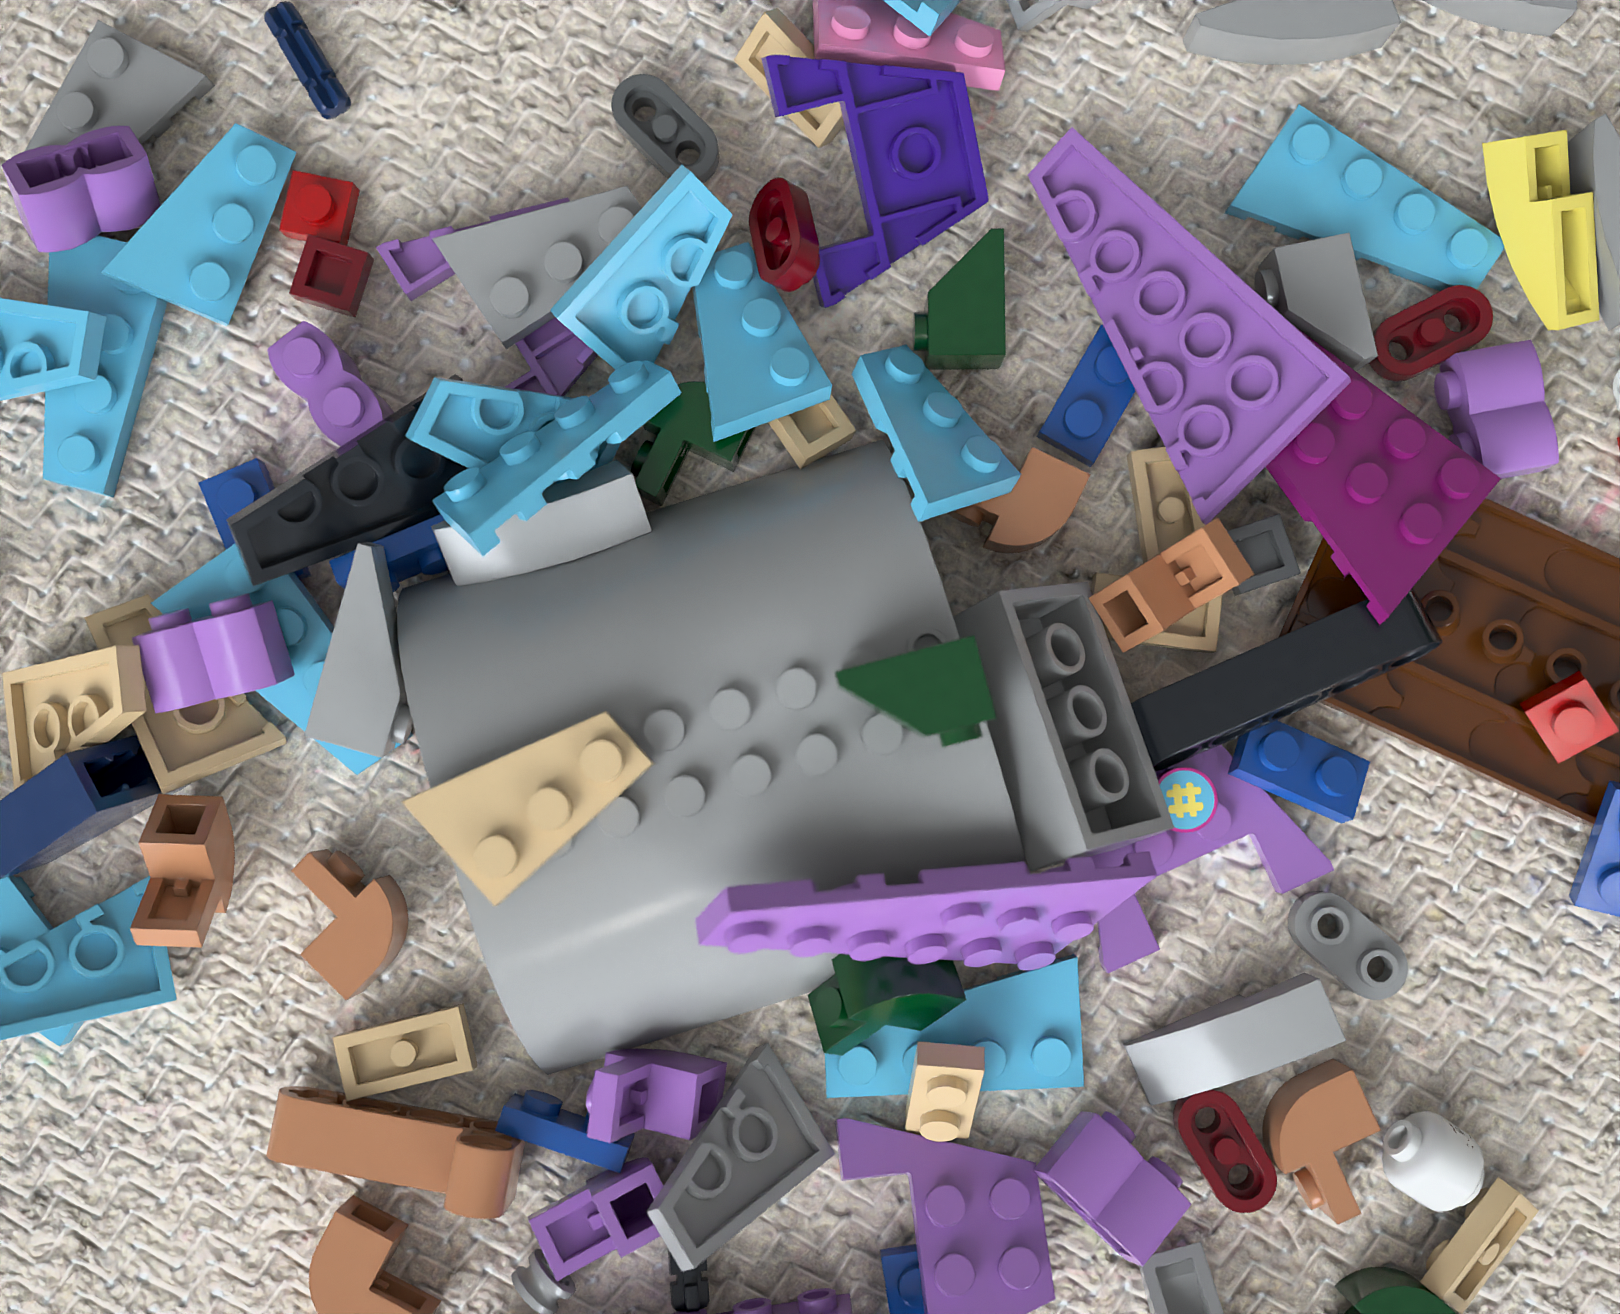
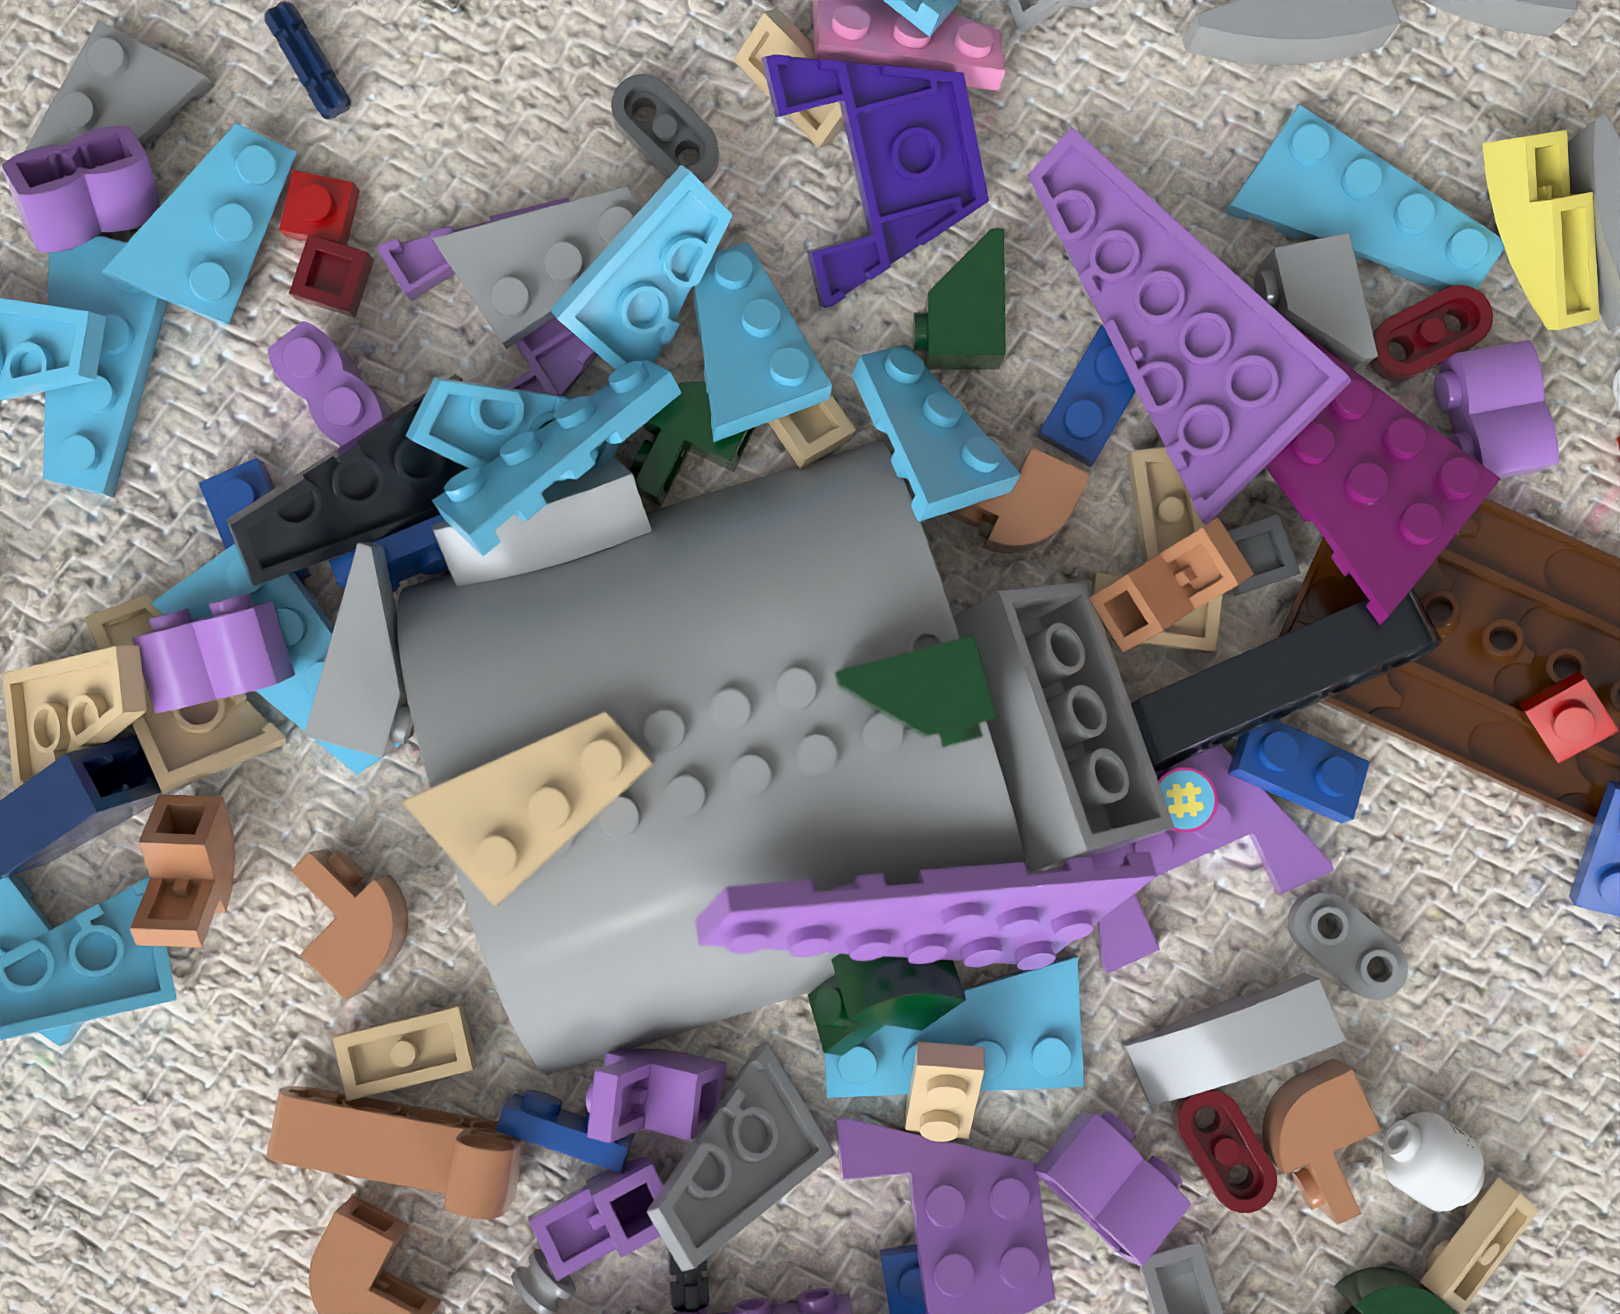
dark red plate [749,177,820,292] -> none

